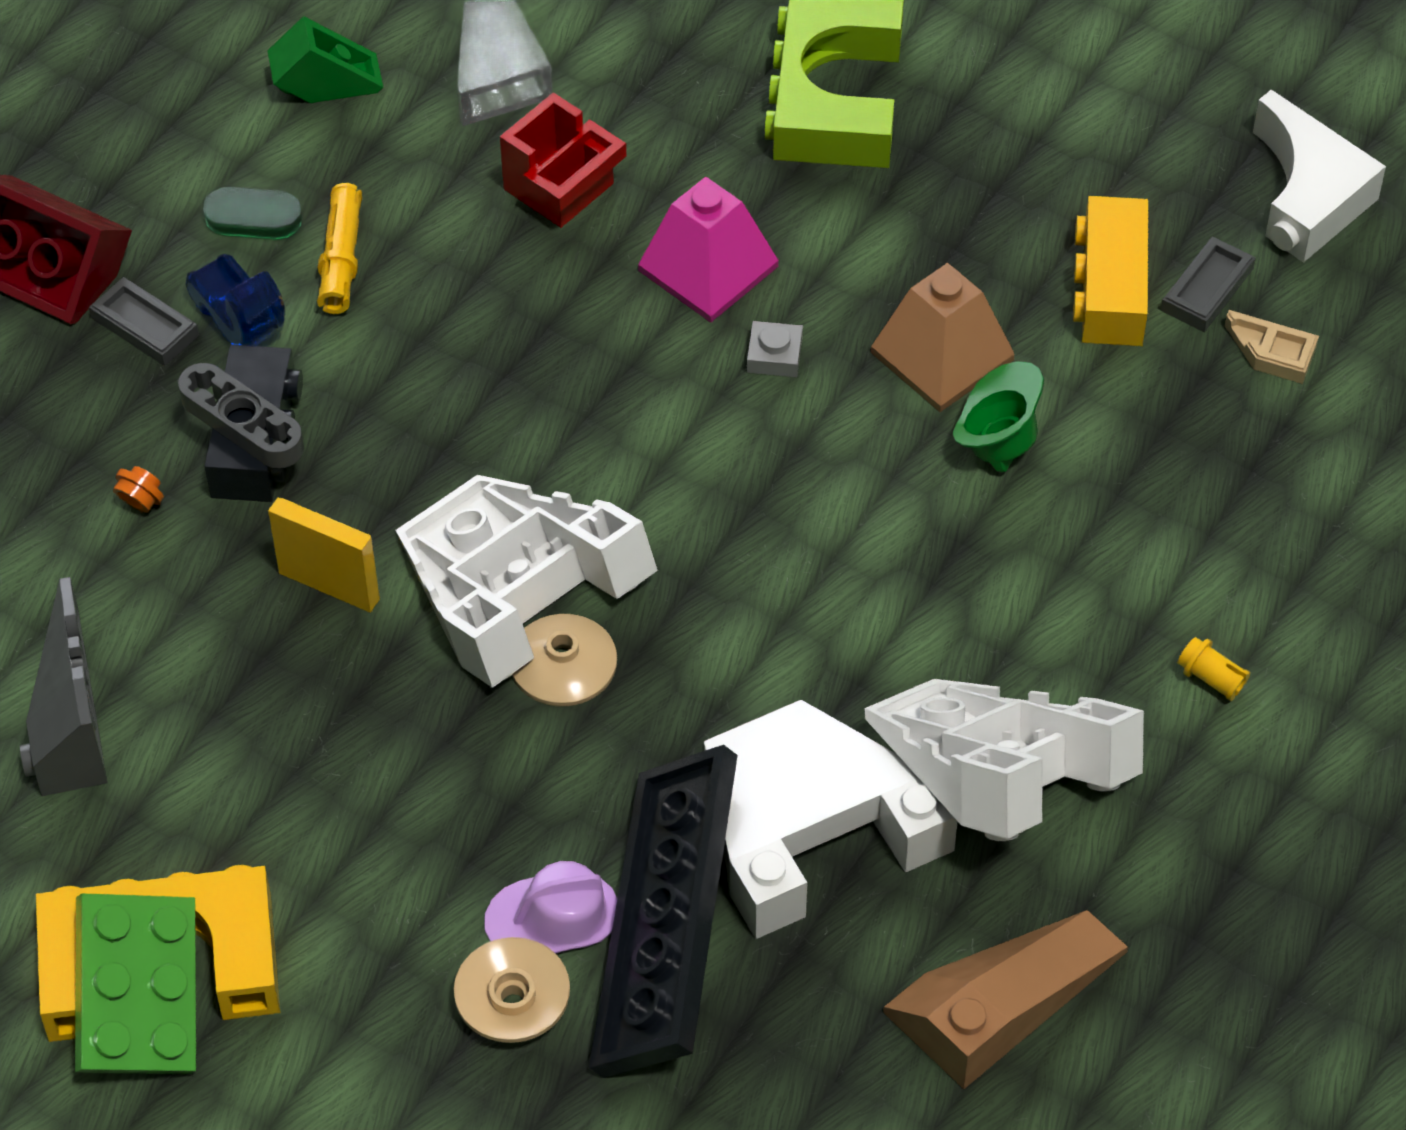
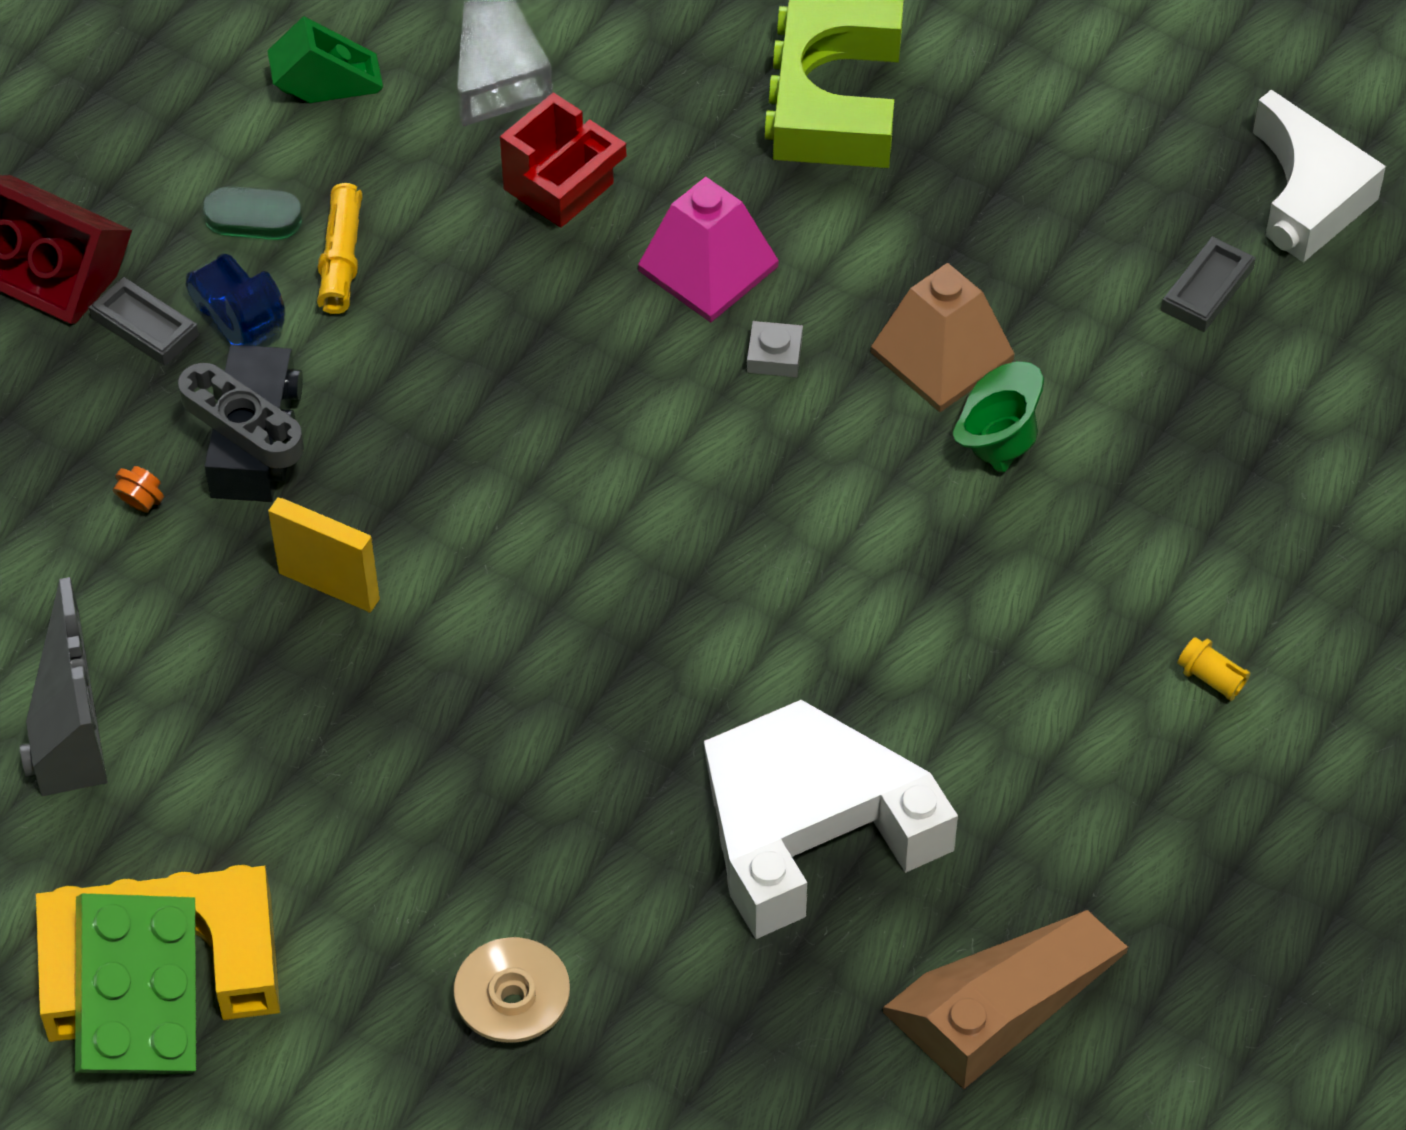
white wedge [396,475,658,688] -> none
lavender piece [485,861,618,954] -> none
tan dish [512,614,617,706] -> none
black plate [589,744,738,1078] -> none
white wedge [865,679,1144,841] -> none
yellow brick [1073,196,1148,346] -> none
tan tile [1225,310,1319,384] -> none

